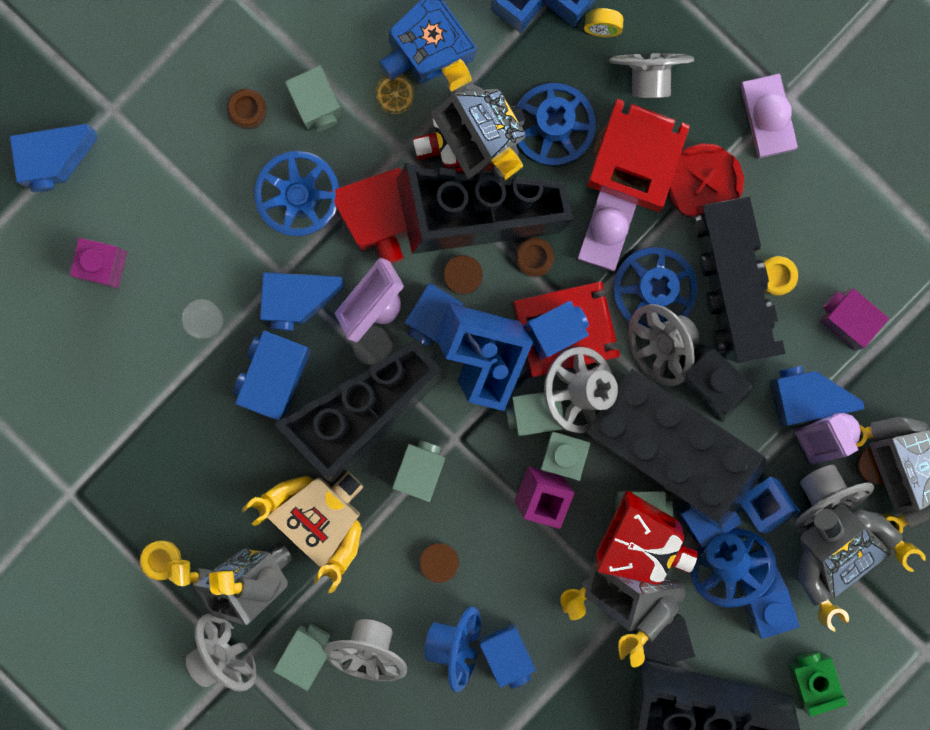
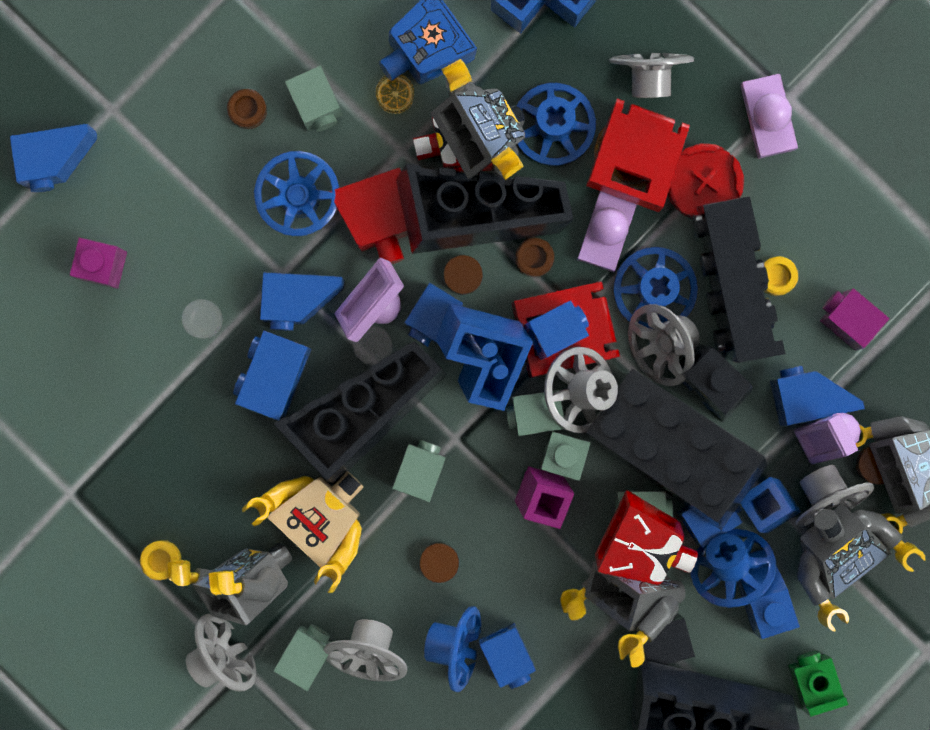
yellow tile [584,8,623,37] -> none

